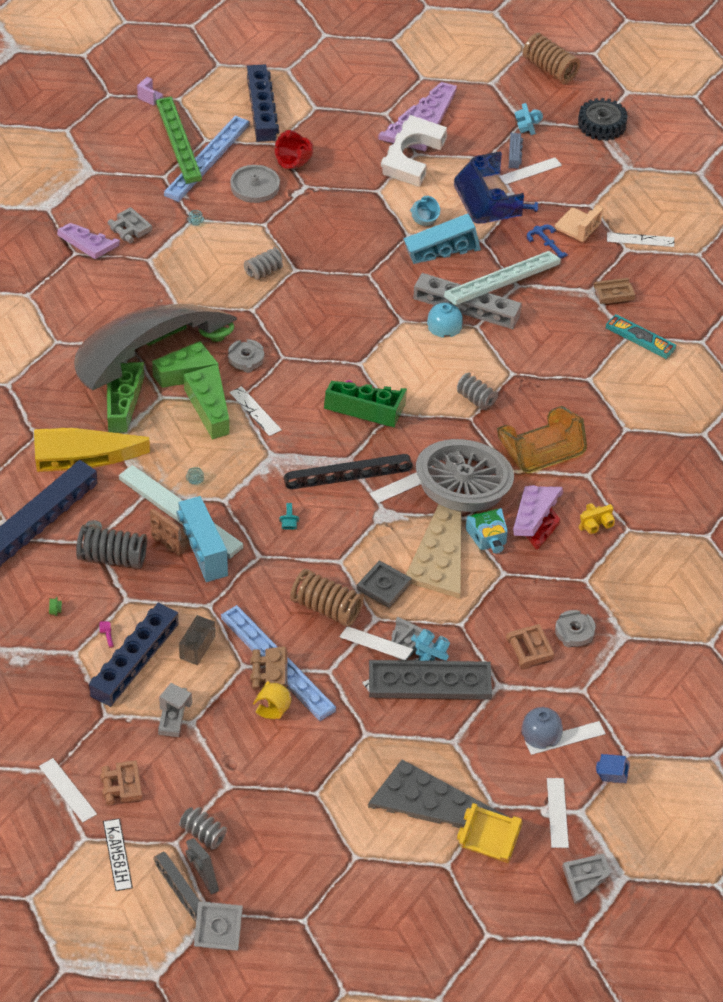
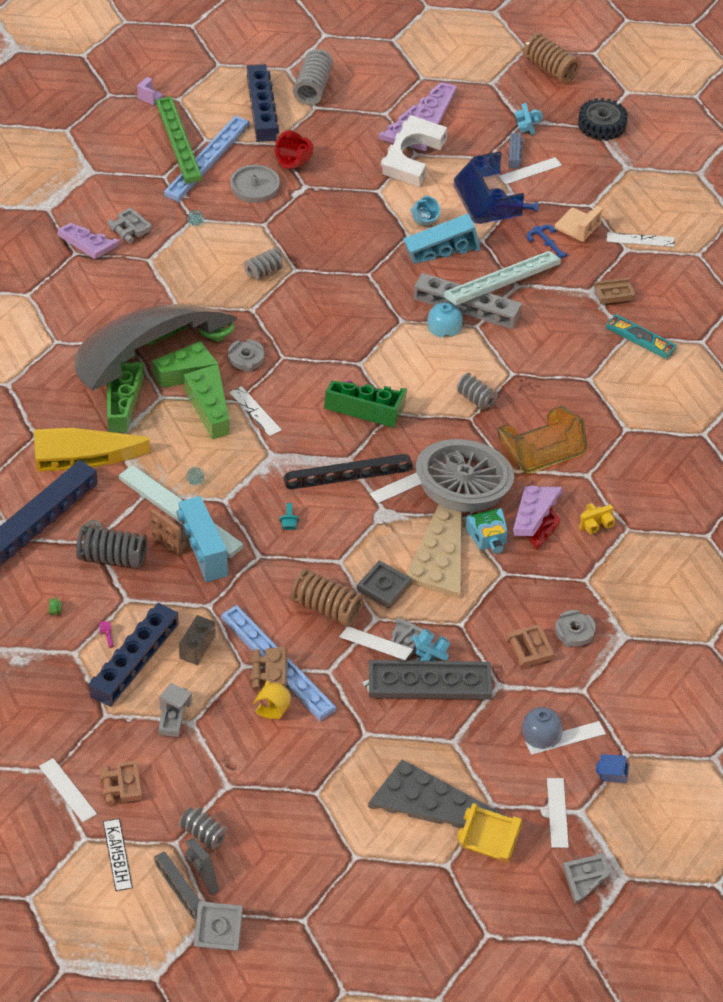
none -> light grey piece [293,49,334,105]

